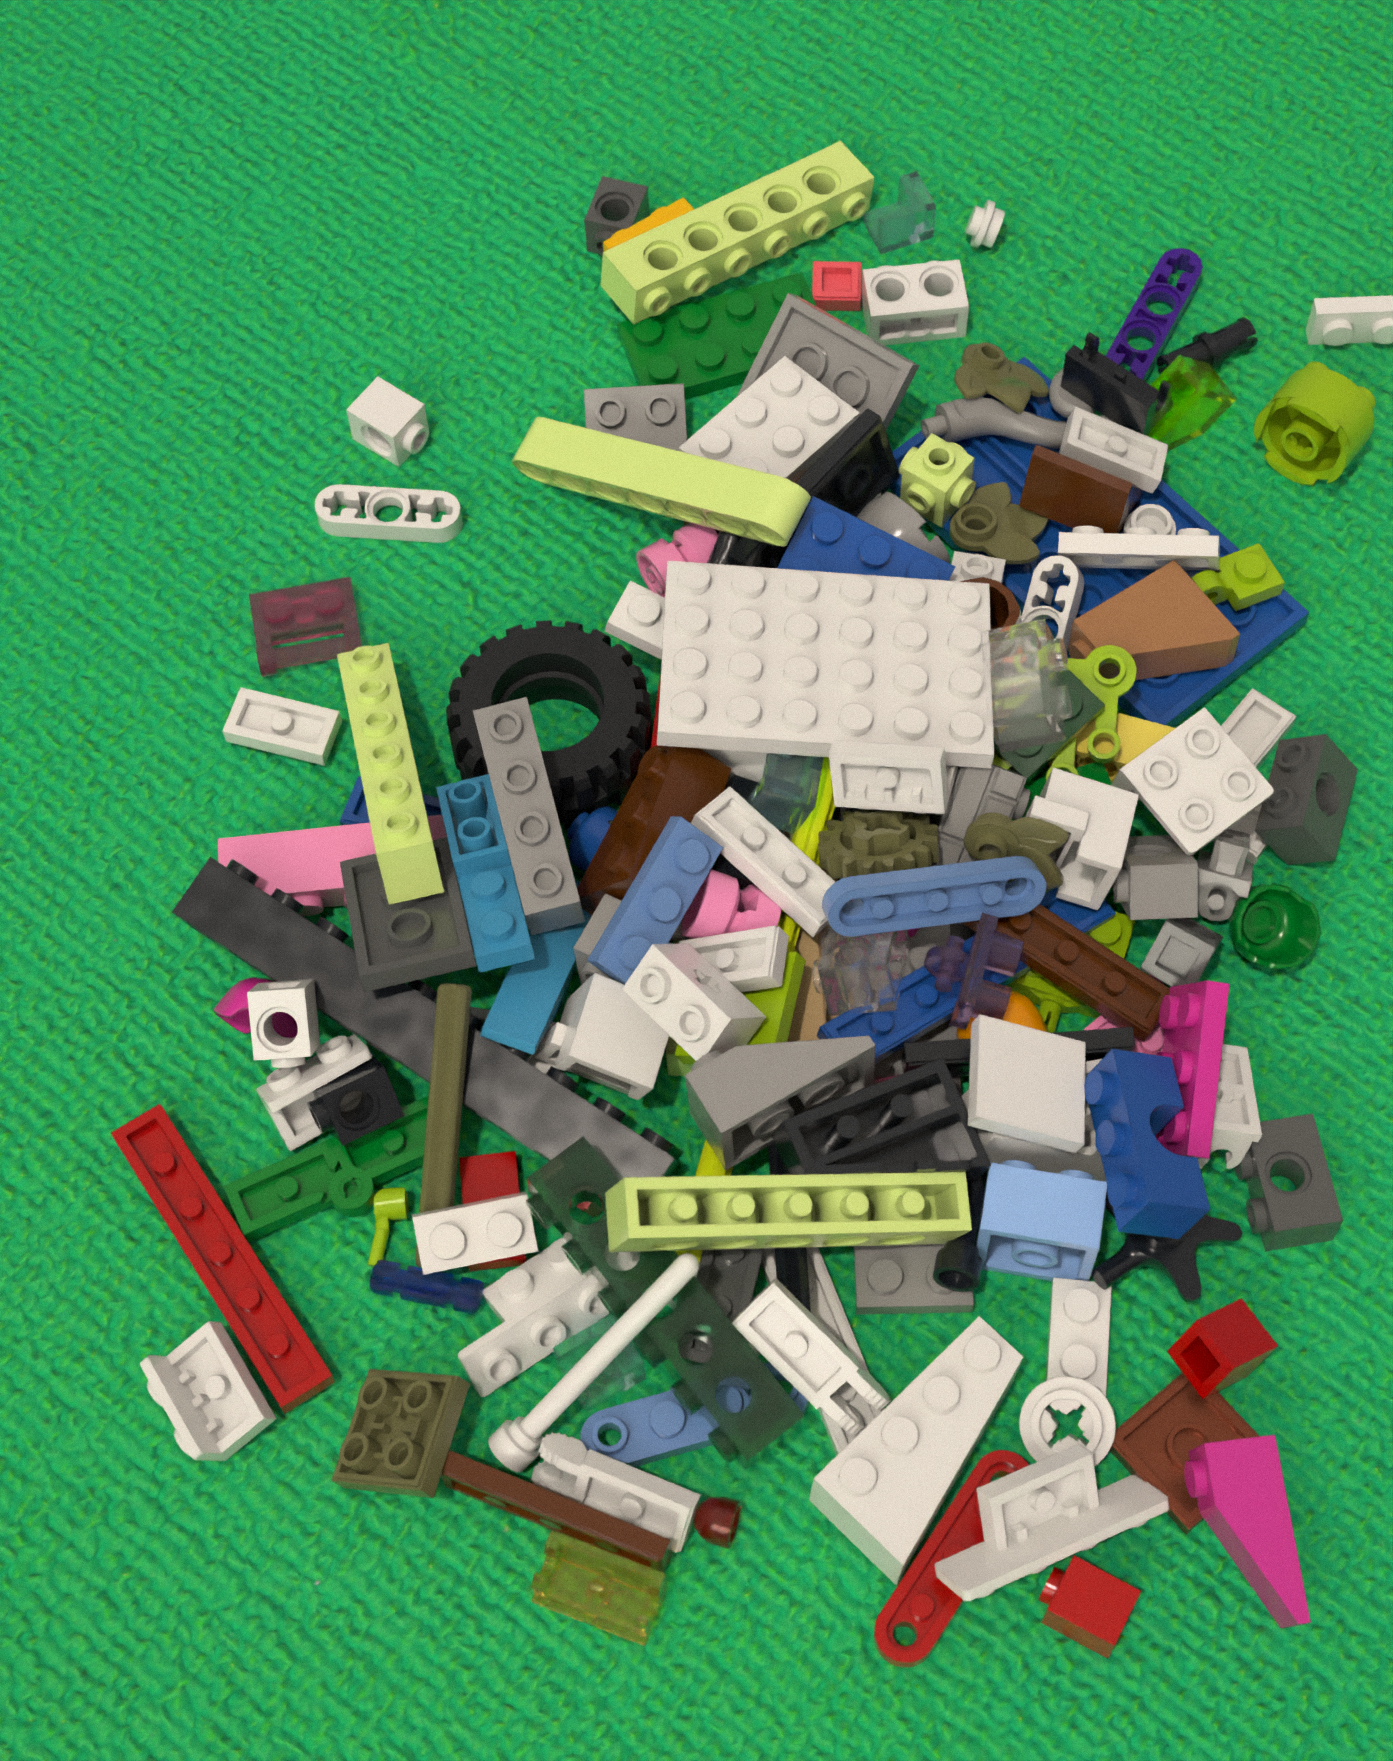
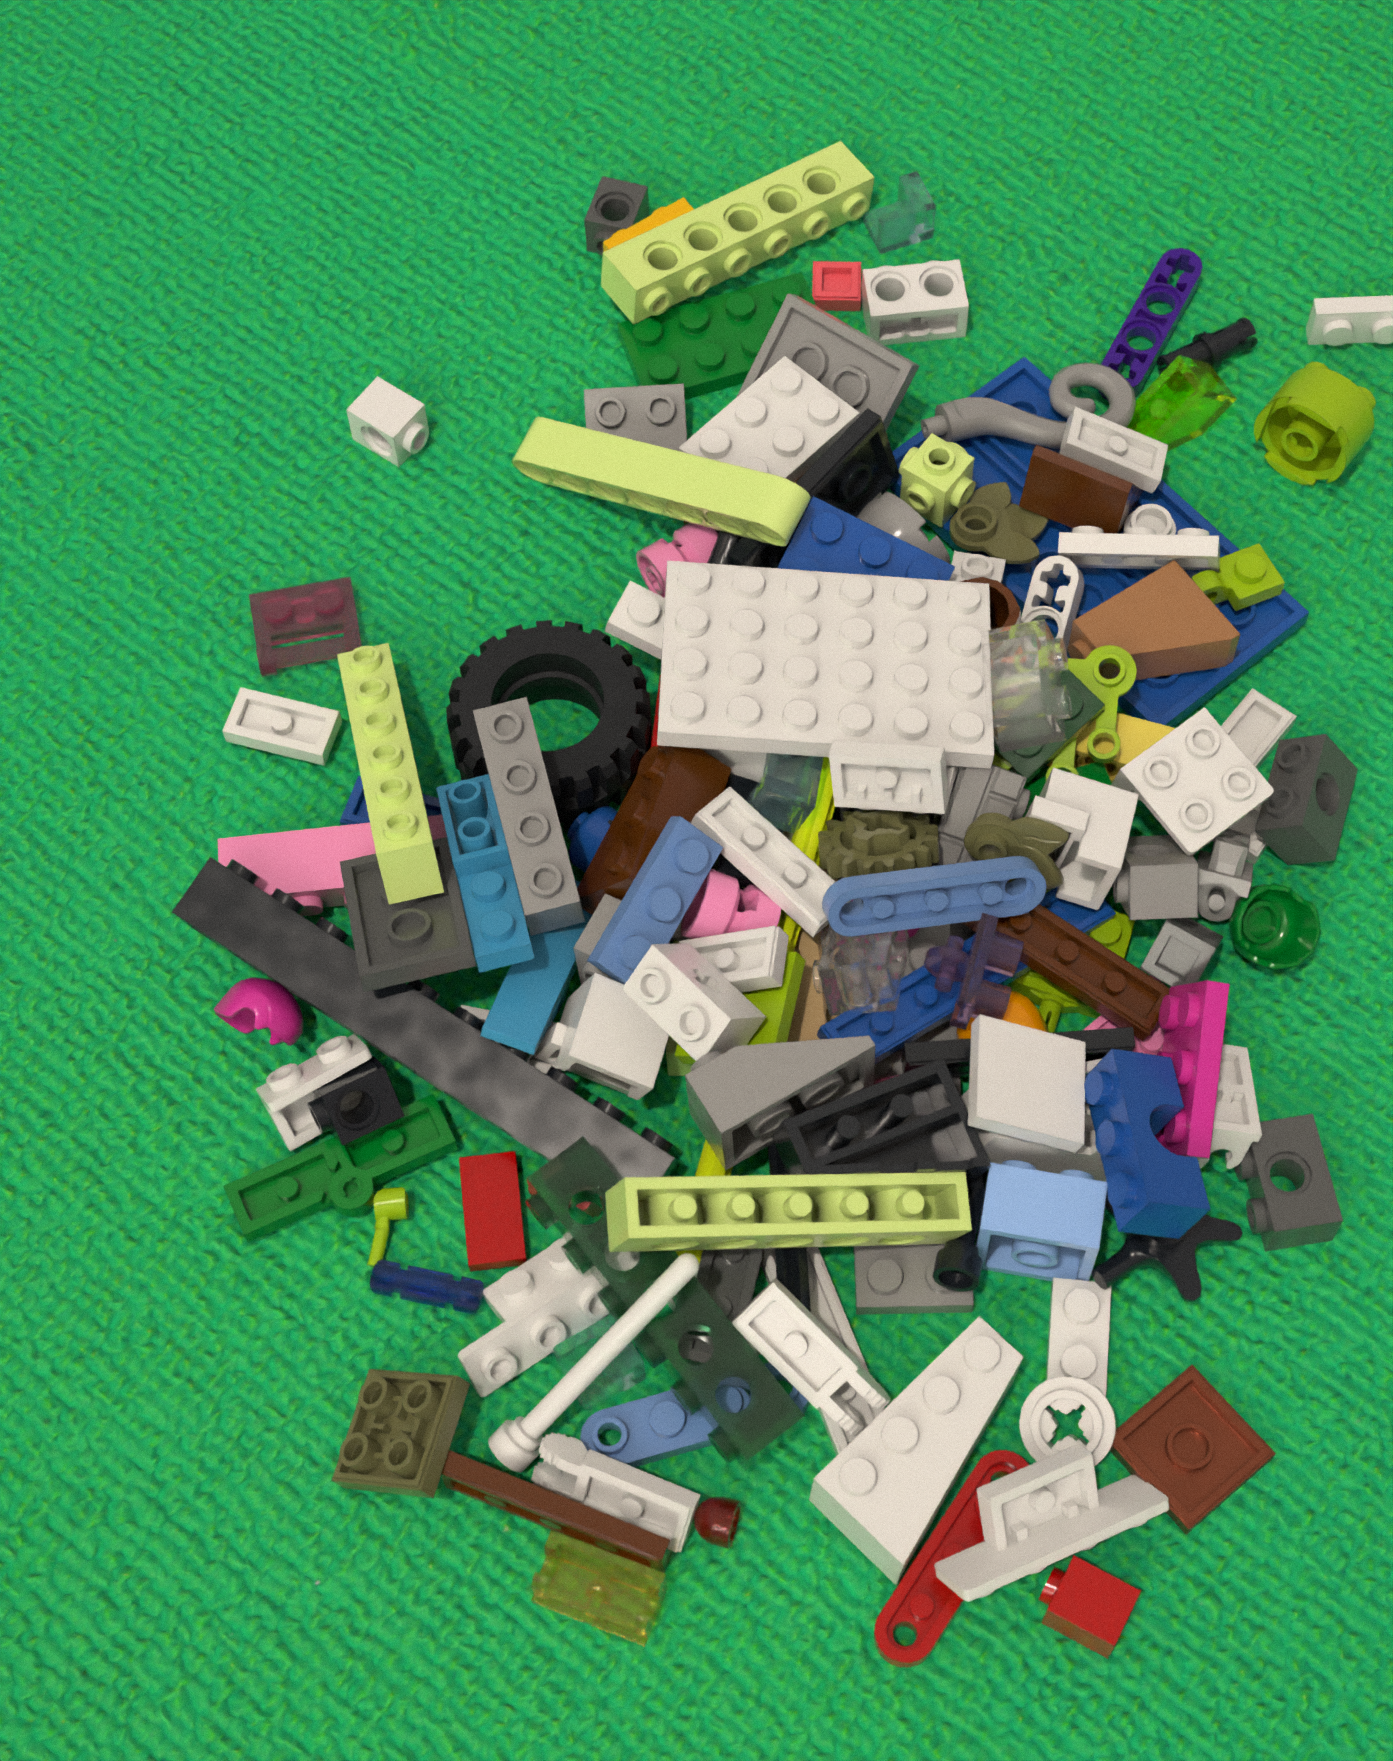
red plate [111,1104,335,1414] -> none
white bracket [140,1321,277,1461] -> none
white brick [247,979,320,1068] -> none
white beam [315,484,463,543] -> none
white plate [412,1192,538,1275] -> none
olive axle [415,983,471,1268] -> none
olive plate [954,342,1049,414] -> none
white plate [965,200,1005,248] -> none
black hinge [1061,332,1174,435] -> none
red brick [1167,1298,1278,1399] -> none
dark pink slope [1184,1435,1311,1629] -> none

